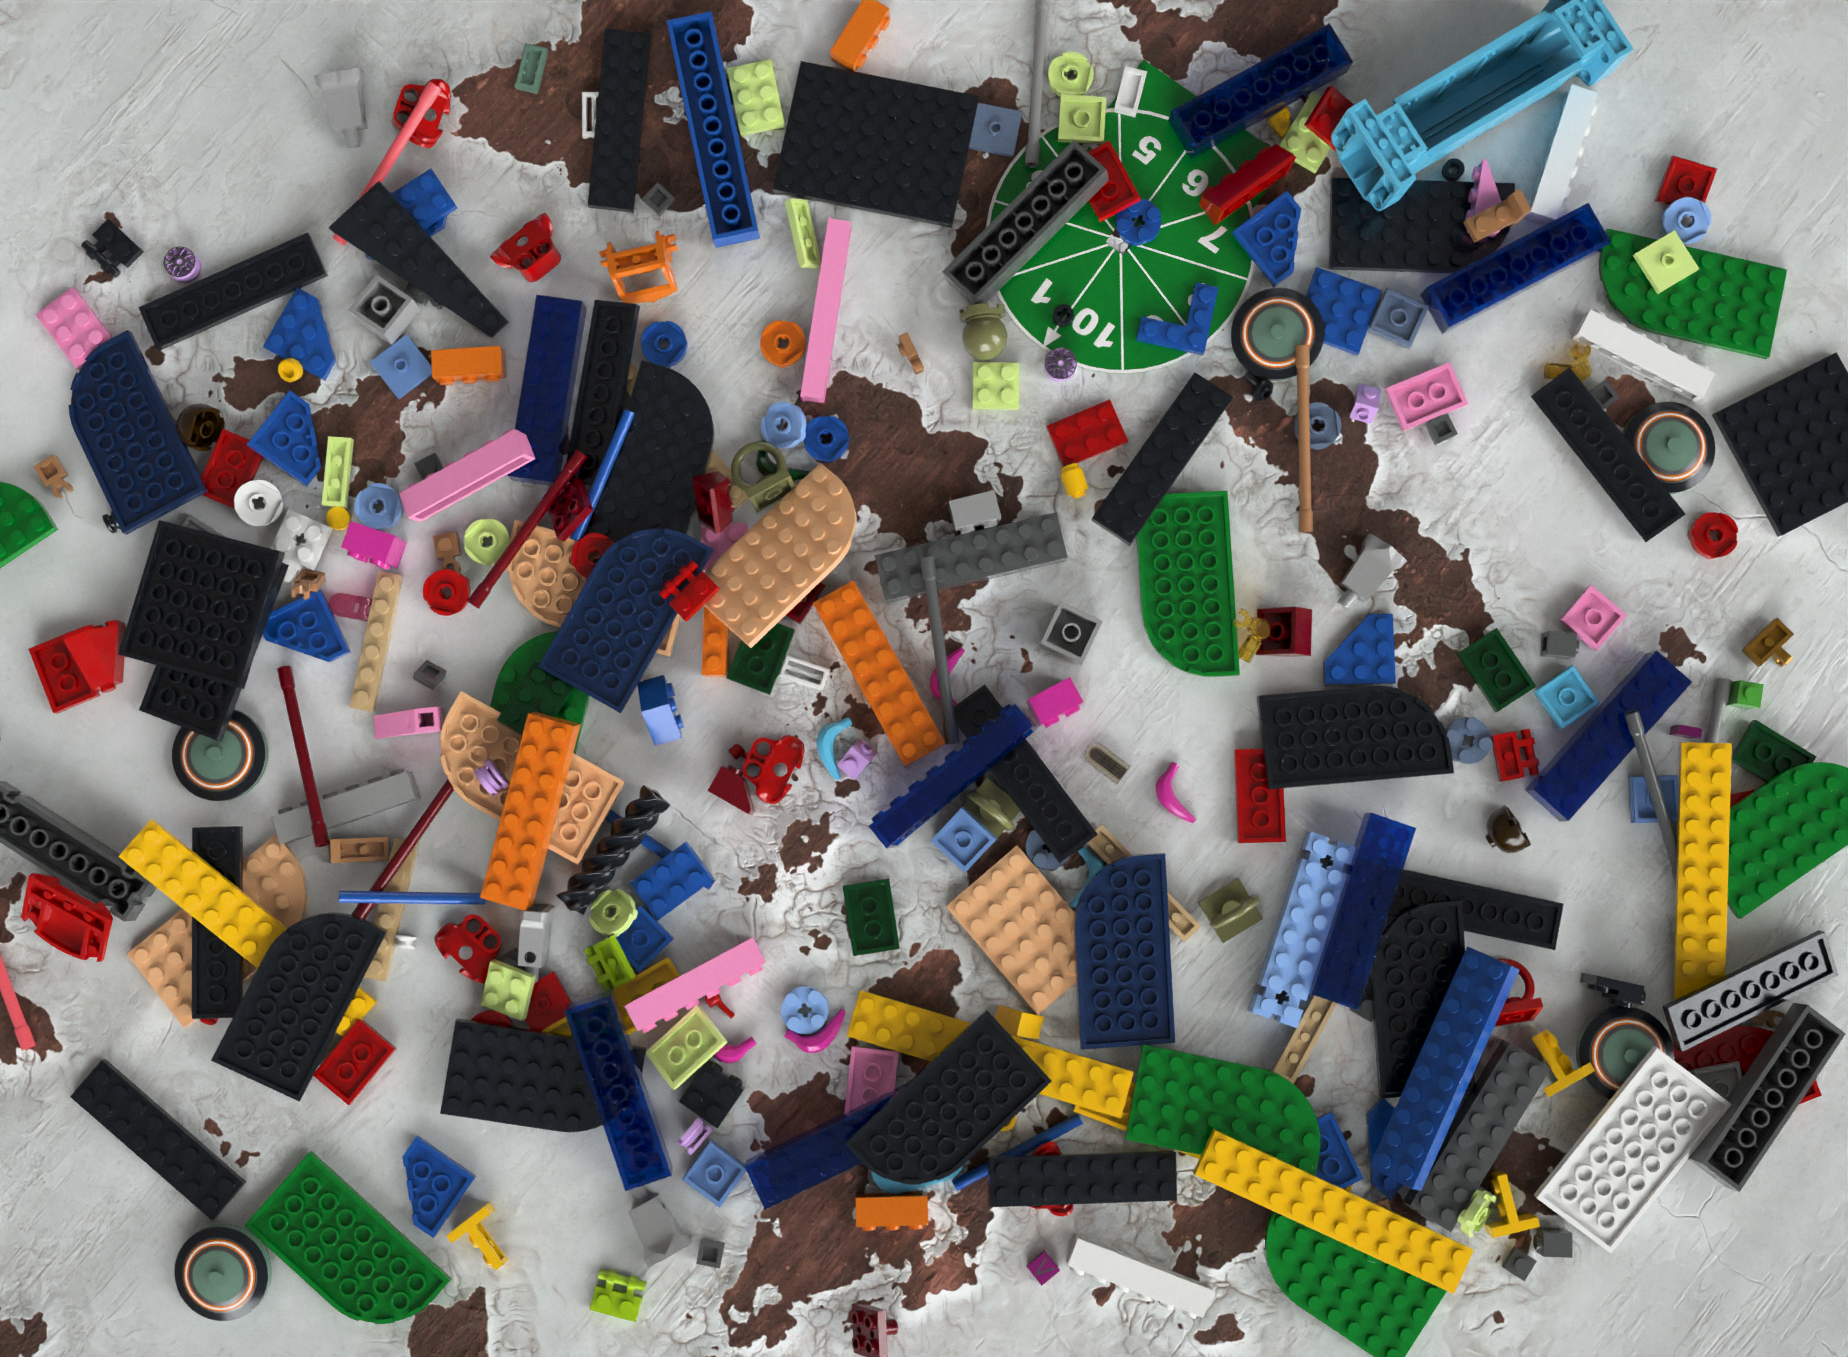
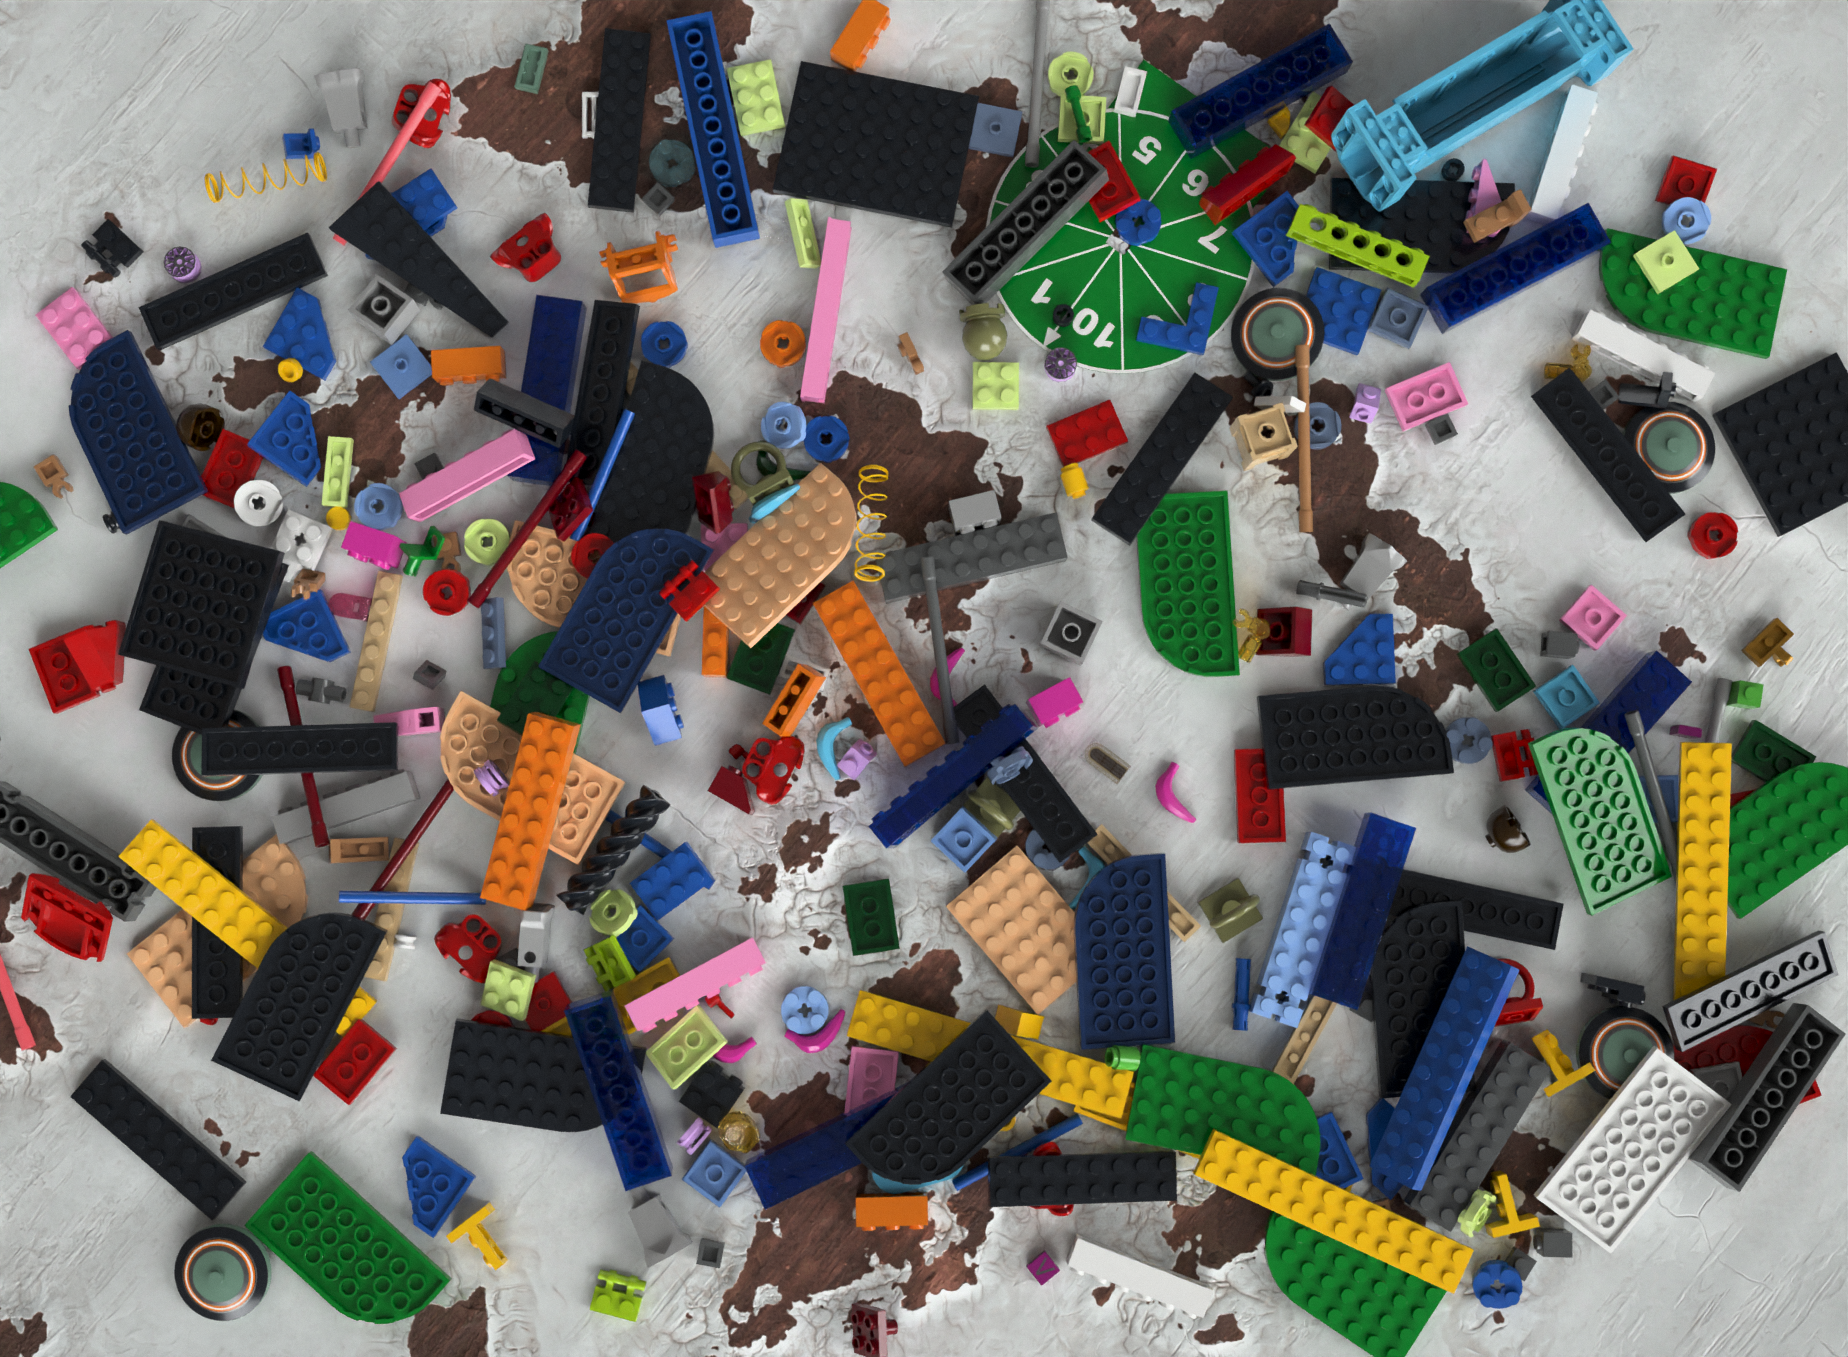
none -> black plate [201,722,398,777]
none -> yellow piece [204,152,327,203]
none -> blue bracket [282,128,320,159]
none -> dark grey axle [296,677,347,704]
none -> green bracket [399,526,445,577]
none -> black brick [474,378,575,448]
none -> sand blue plate [481,597,506,669]
none -> clear light blue plate [649,139,695,187]
none -> clear yellow hair [718,1111,760,1154]
none -> medium azure piece [749,484,800,523]
none -> orange brick [762,664,826,736]
none -> yellow piece [854,465,888,582]
none -> sand blue plate [987,746,1033,785]
none -> green bar [1065,85,1092,143]
none -> bright green brick [1105,1045,1141,1071]
none -> tan container [1229,402,1298,471]
none -> blue pin [1232,958,1251,1031]
none -> white tile [1254,396,1306,413]
none -> lime brick [1286,204,1429,288]
none -> dark grey axle [1296,580,1368,607]
none -> blue plate [1472,1260,1523,1309]
none -> plate [1528,727,1672,916]
none -> black bracket [1618,372,1676,409]

